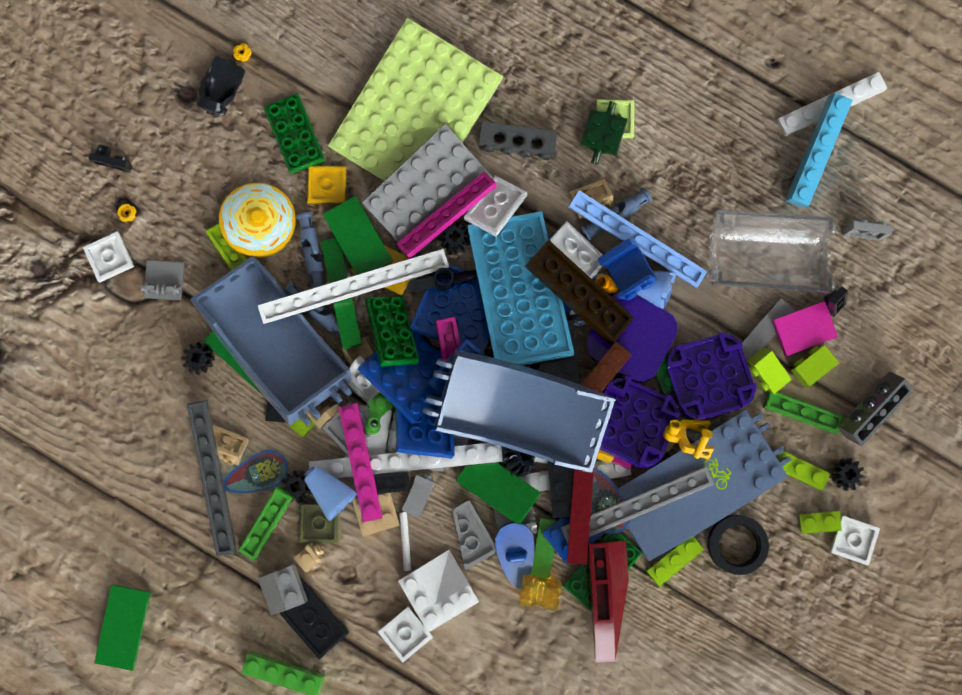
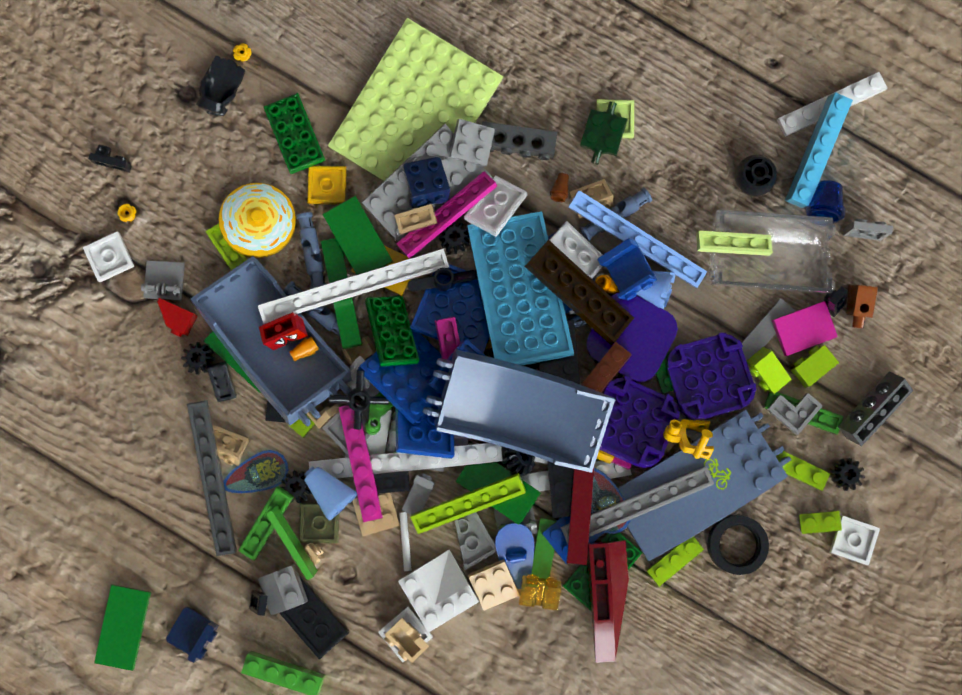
none -> red slope [157,298,197,337]
none -> dark blue bracket [166,607,219,663]
none -> black plate [207,361,237,402]
none -> black plate [249,590,268,616]
none -> red brick [259,312,308,350]
none -> bright green tile [266,505,318,580]
none -> light orange cone [289,337,319,361]
none -> black bar [329,370,389,429]
none -> tan cylinder [384,618,429,663]
none -> tan plate [394,204,437,234]
none -> dark blue bracket [403,157,450,208]
none -> lime plate [410,473,526,534]
none -> light grey plate [449,119,495,167]
none -> tan plate [468,559,520,611]
none -> dark orange cone [550,173,569,203]
none -> yellowish green plate [696,230,773,256]
none -> black wheel [735,155,777,196]
none -> light grey plate [767,393,823,435]
none -> clear blue piece [806,180,846,224]
none -> dark orange torso [846,285,878,328]

